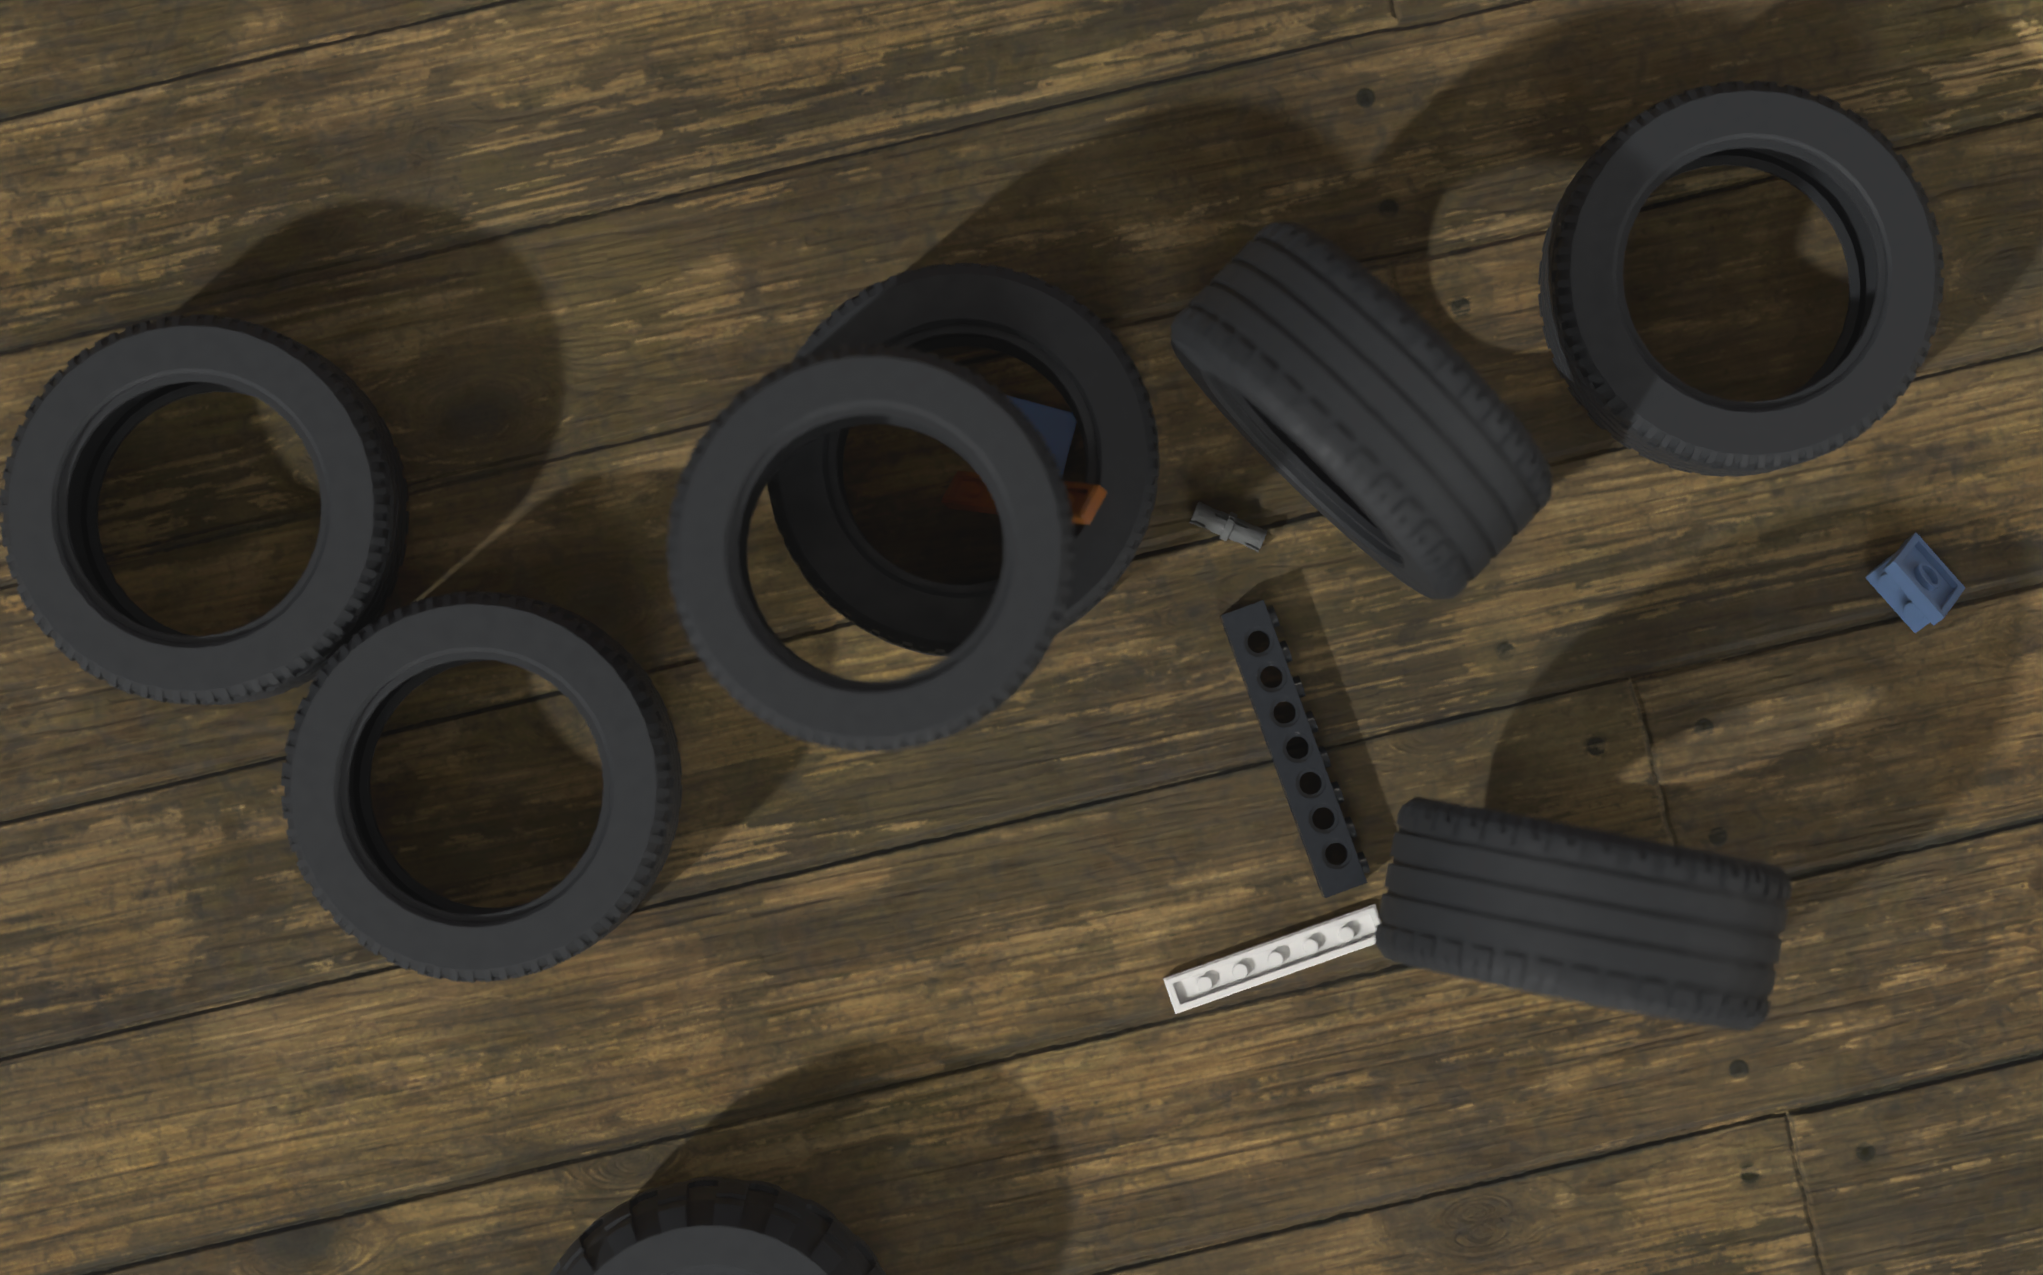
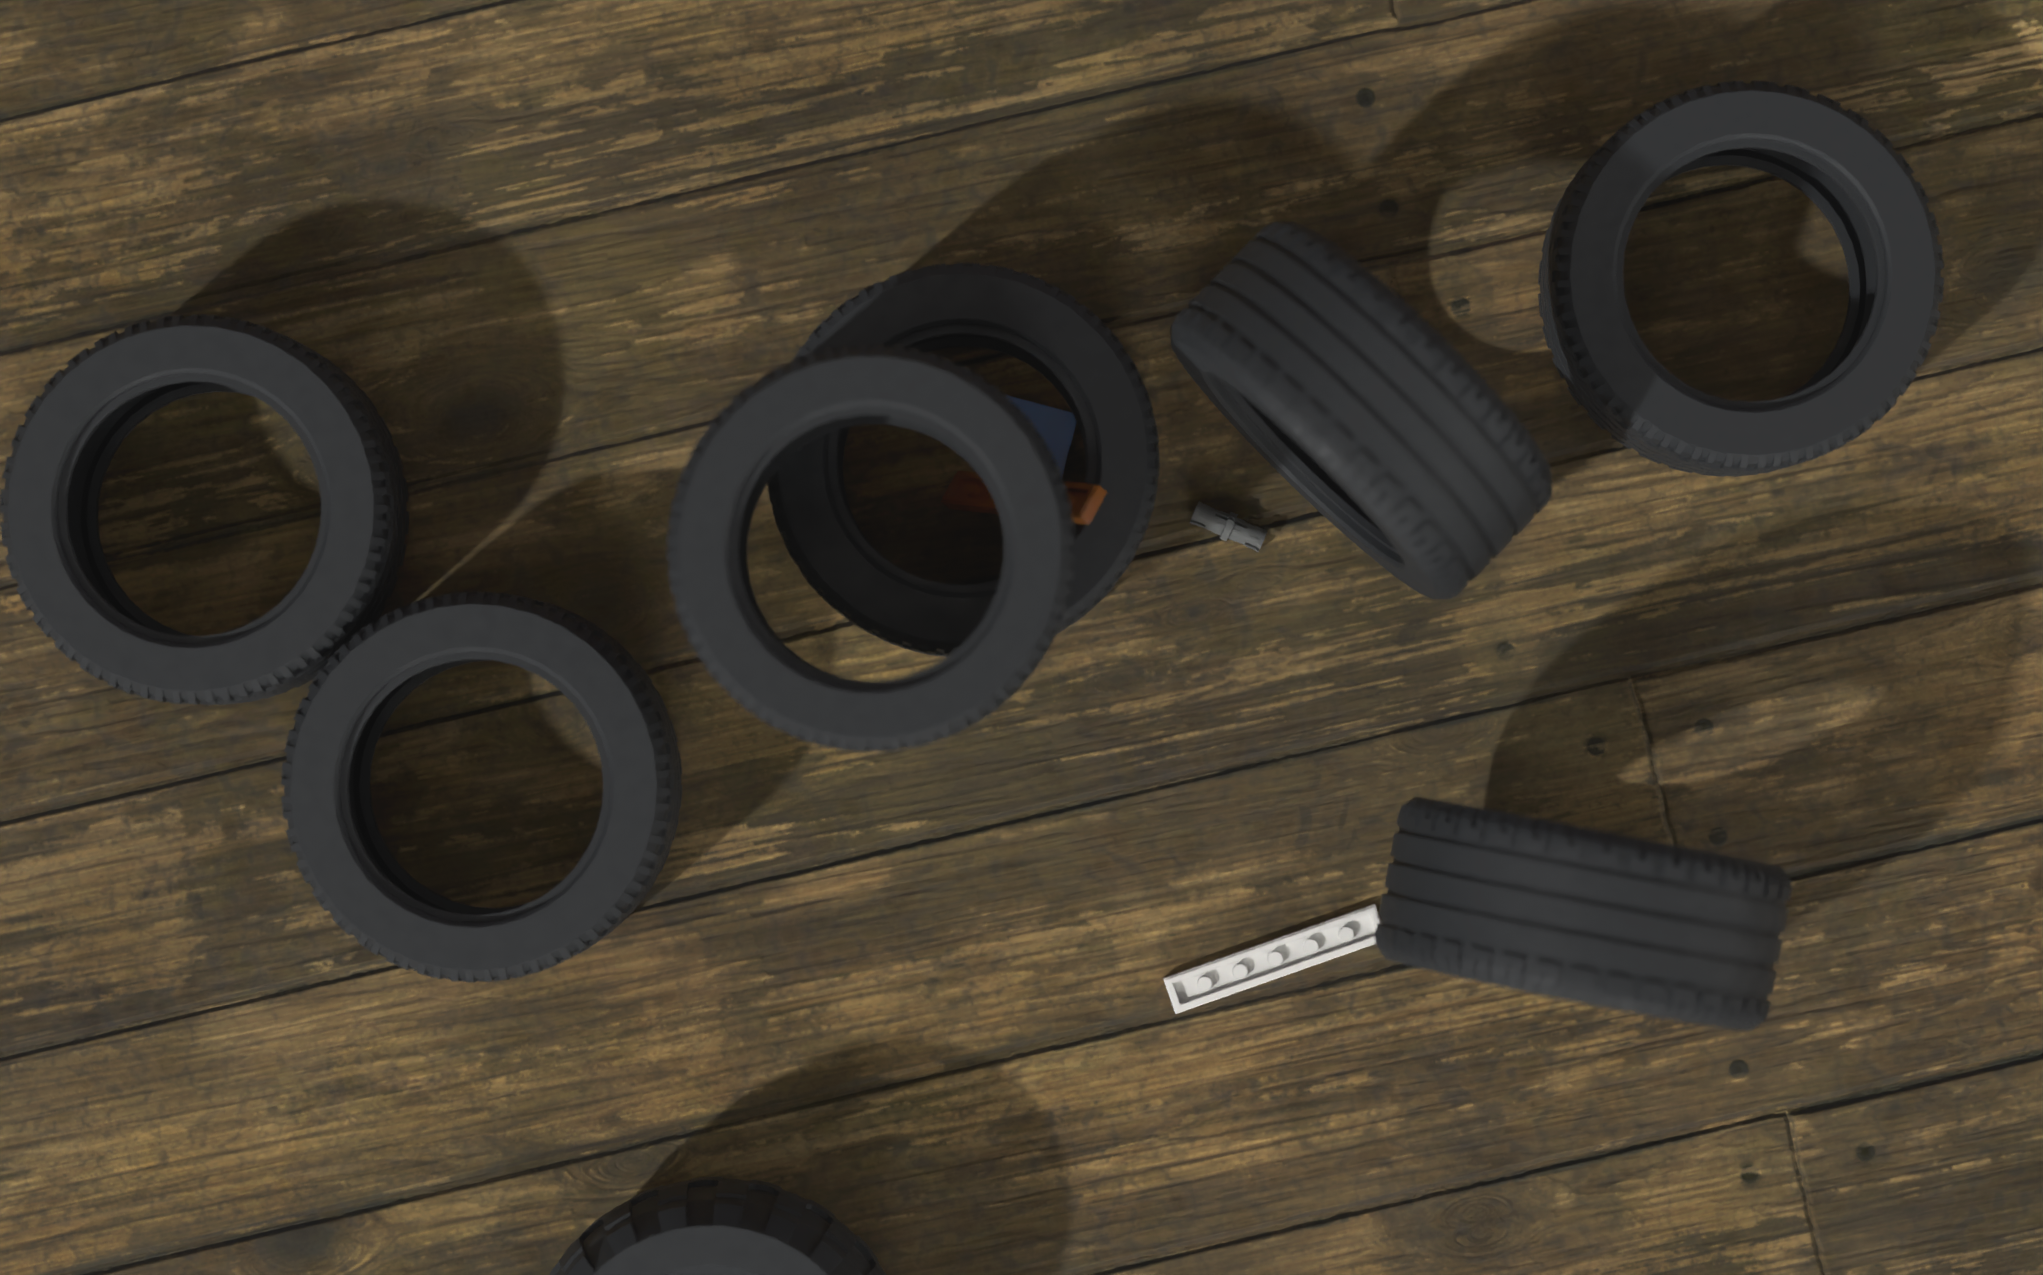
black brick [1219,600,1370,898] -> none
medium blue bracket [1865,532,1965,633] -> none

